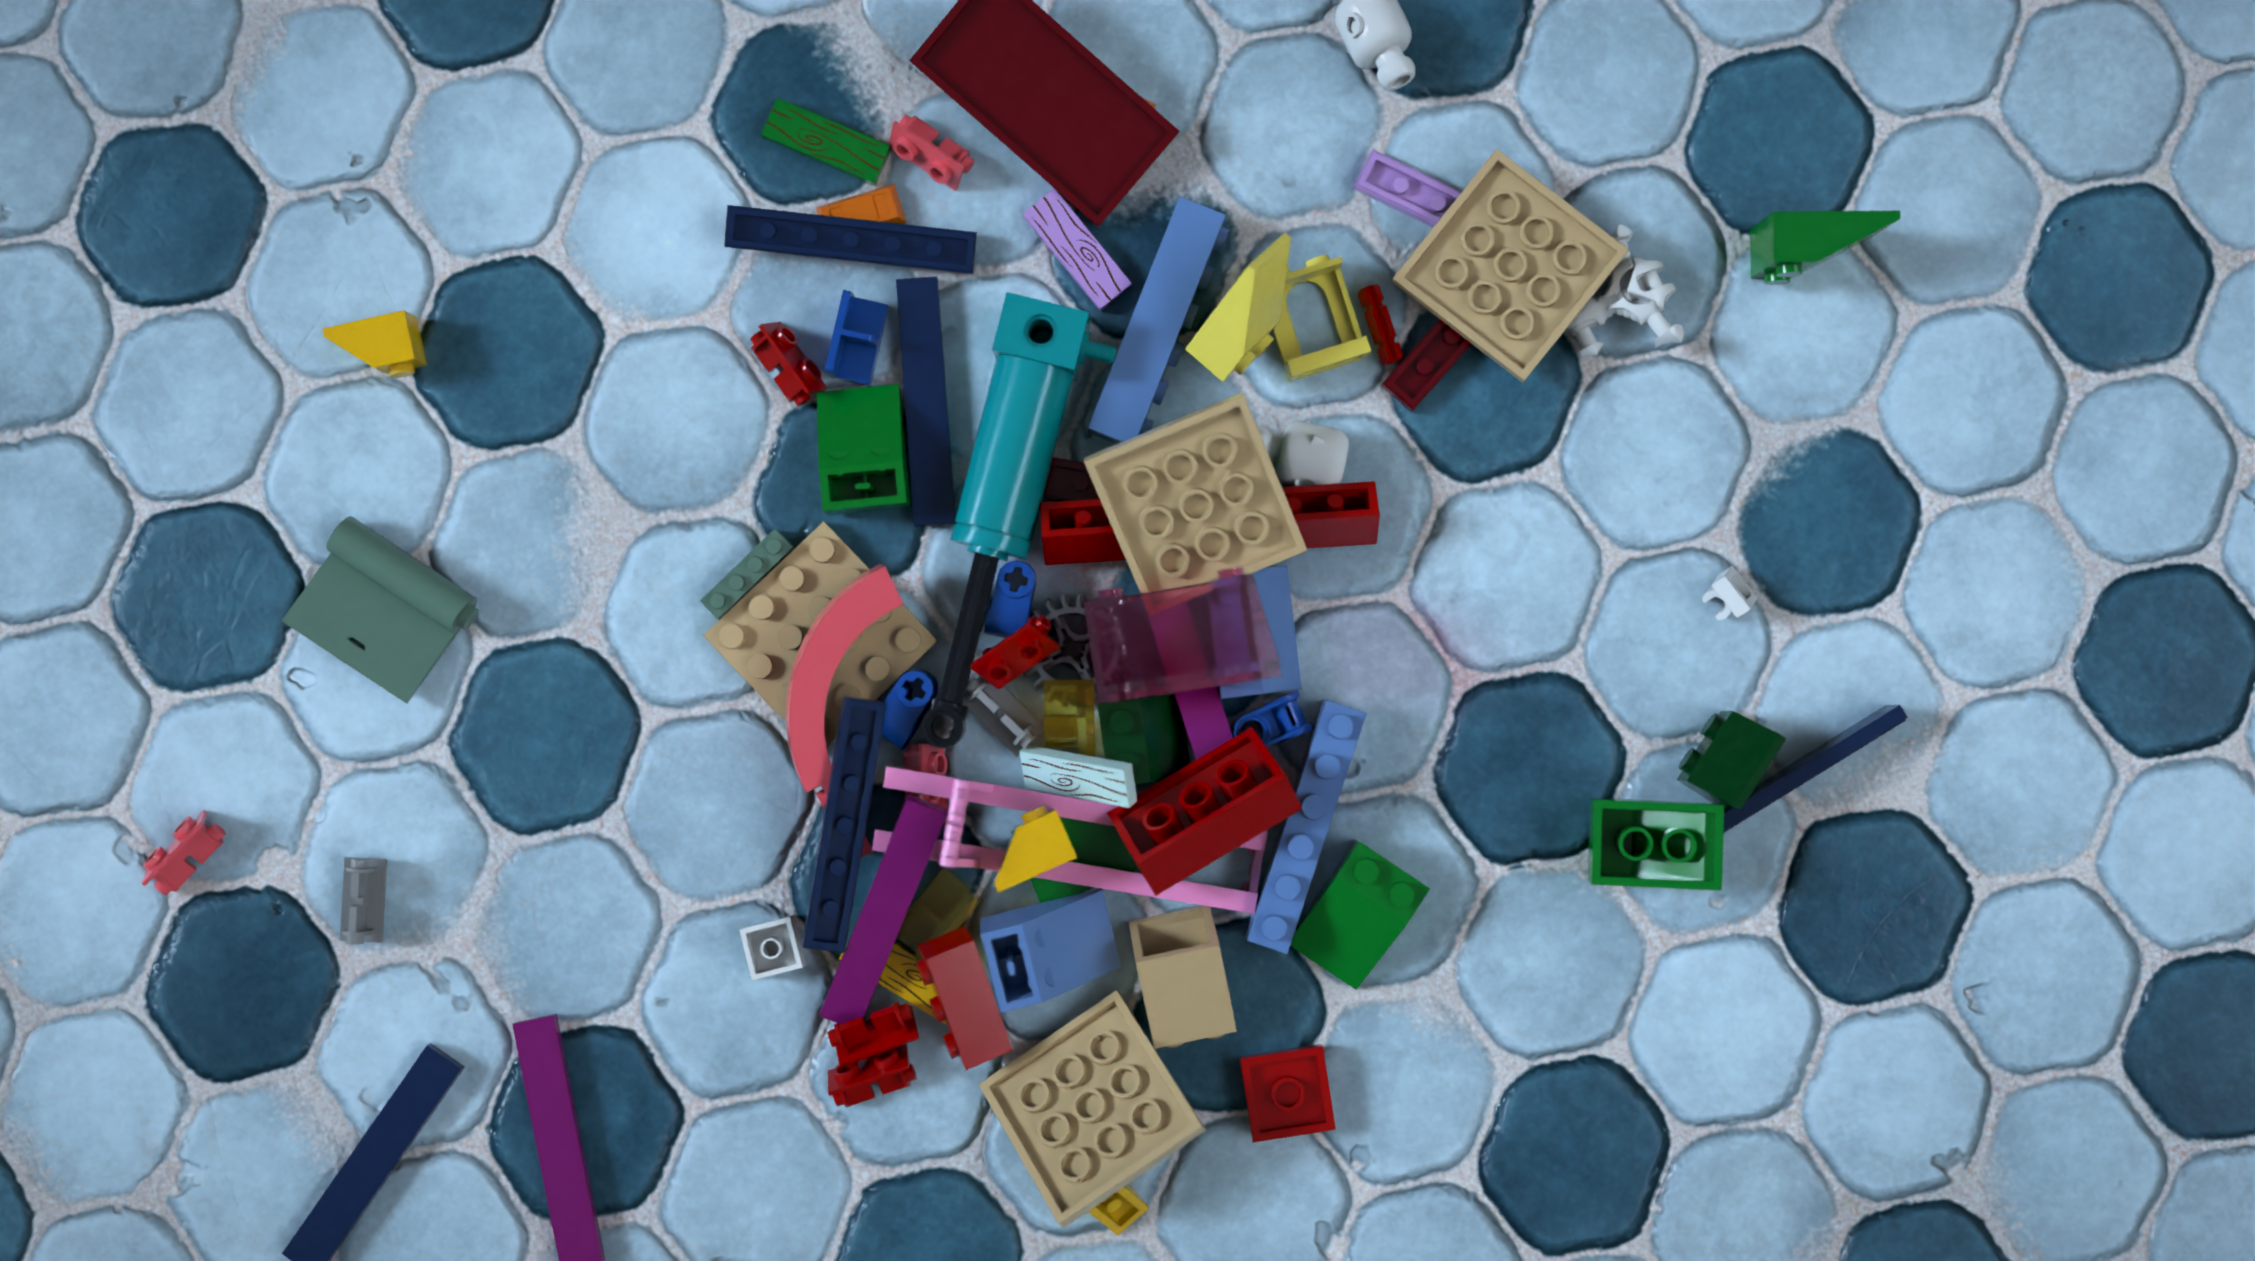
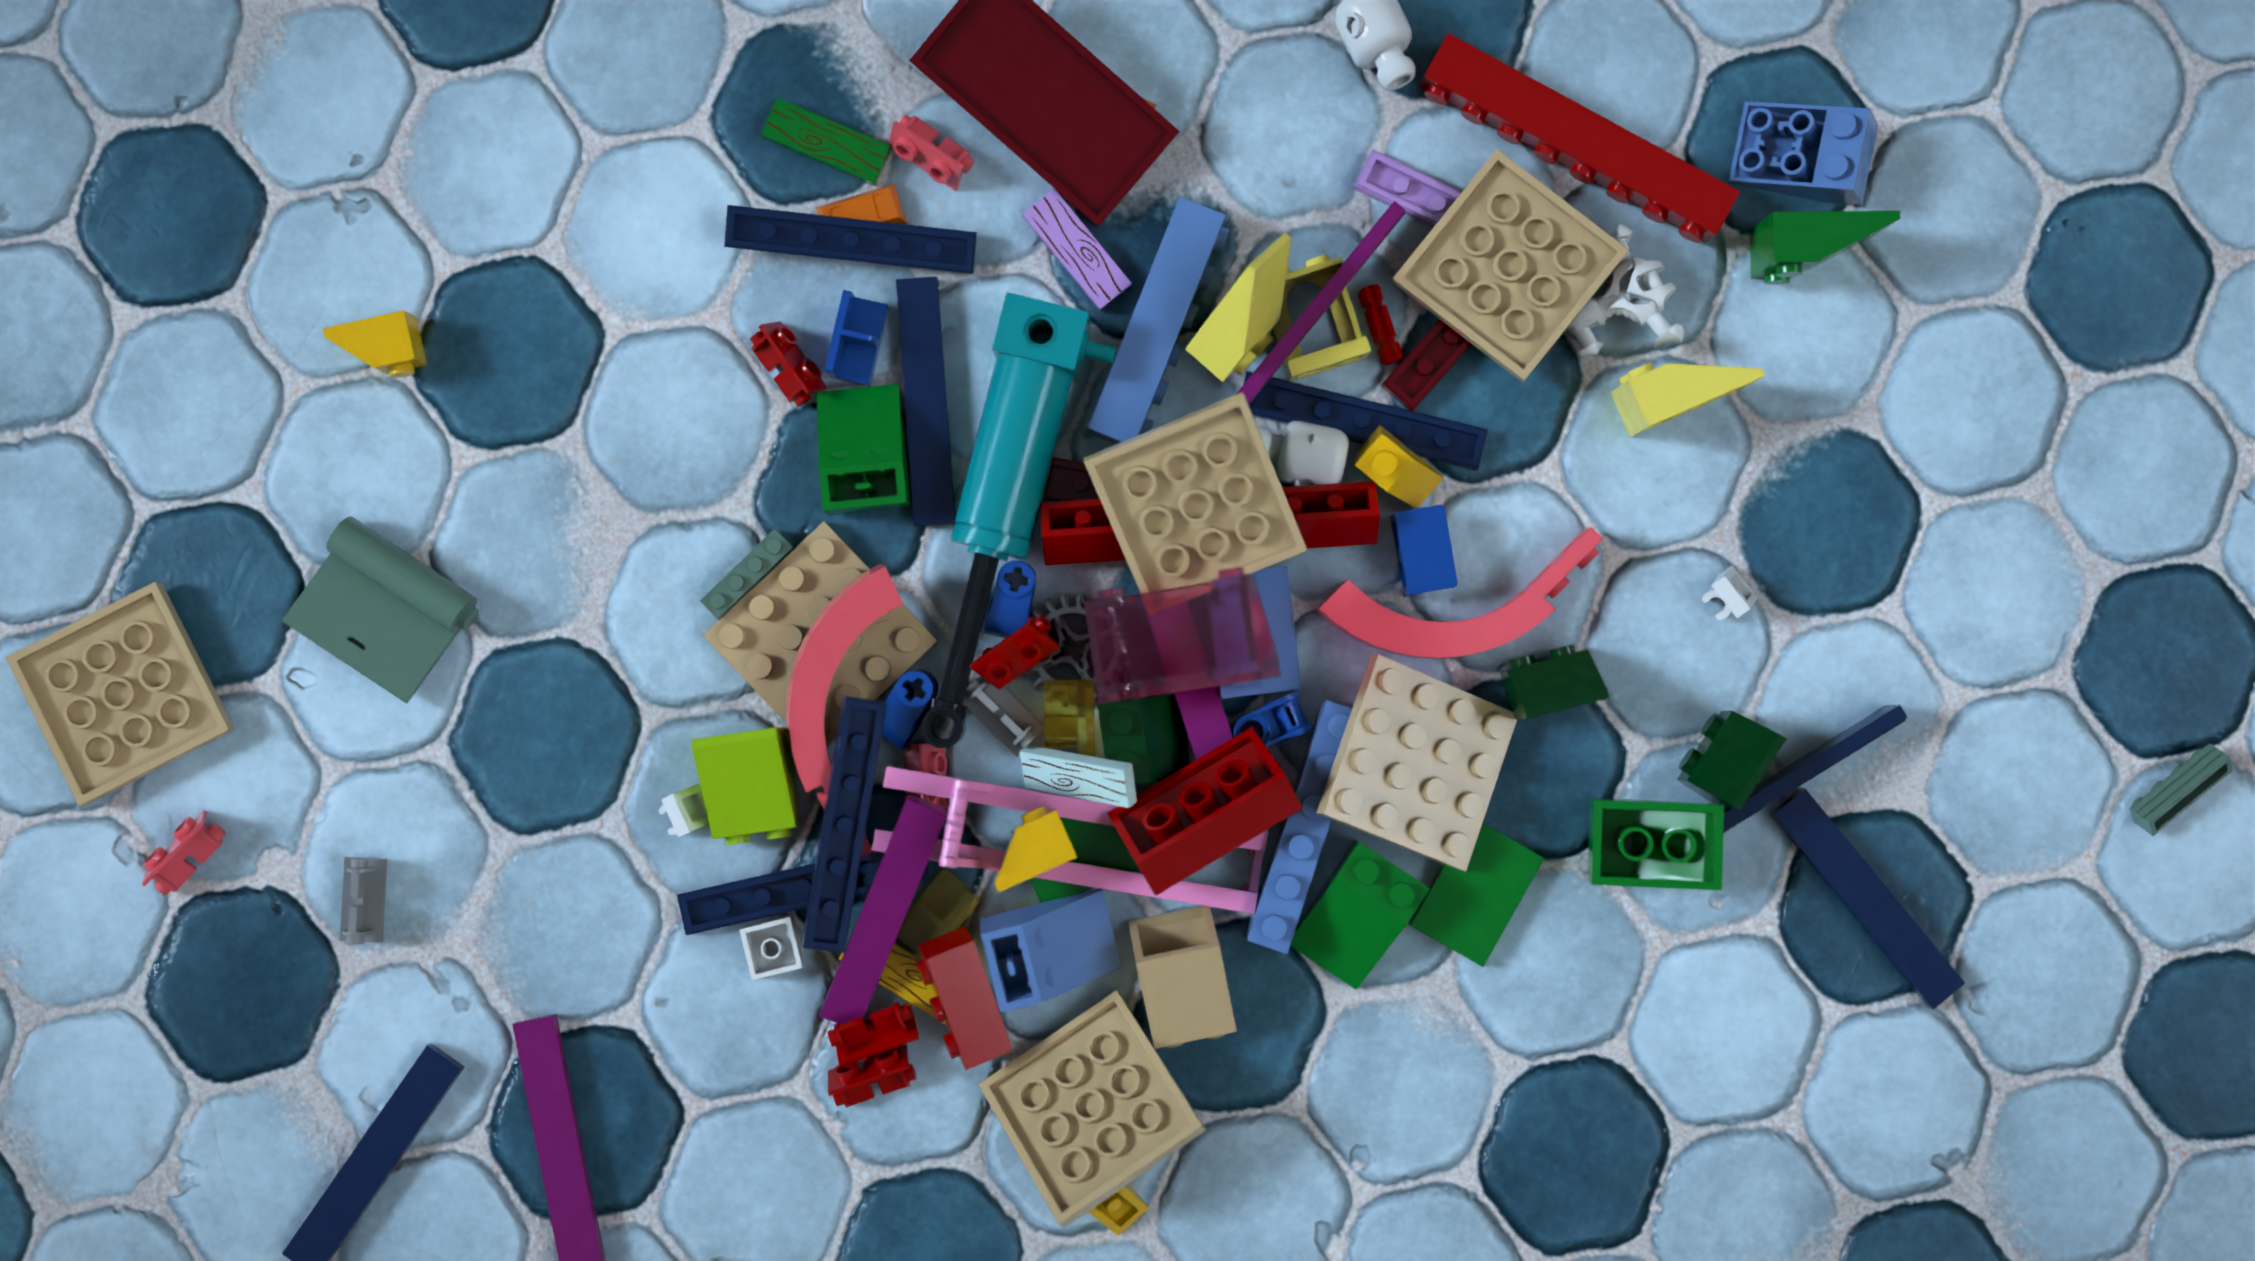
red plate [1239,1044,1336,1143] -> none
none -> tan plate [5,582,235,806]
none -> white tile [658,784,709,838]
none -> dark blue tile [677,851,931,935]
none -> lime slope [691,727,802,845]
none -> magenta tile [1236,201,1406,405]
none -> dark blue tile [1243,371,1488,471]
none -> coral arch [1316,527,1603,659]
none -> tan plate [1316,654,1517,872]
none -> yellow slope [1353,425,1444,509]
none -> blue panel [1390,505,1458,597]
none -> green tile [1409,823,1545,967]
none -> red brick [1419,33,1741,244]
none -> dark green slope [1500,644,1609,719]
none -> light yellow slope [1610,362,1765,437]
none -> medium blue slope [1729,101,1878,205]
none -> dark blue tile [1770,788,1965,1010]
none -> sand green piece [2130,743,2233,836]

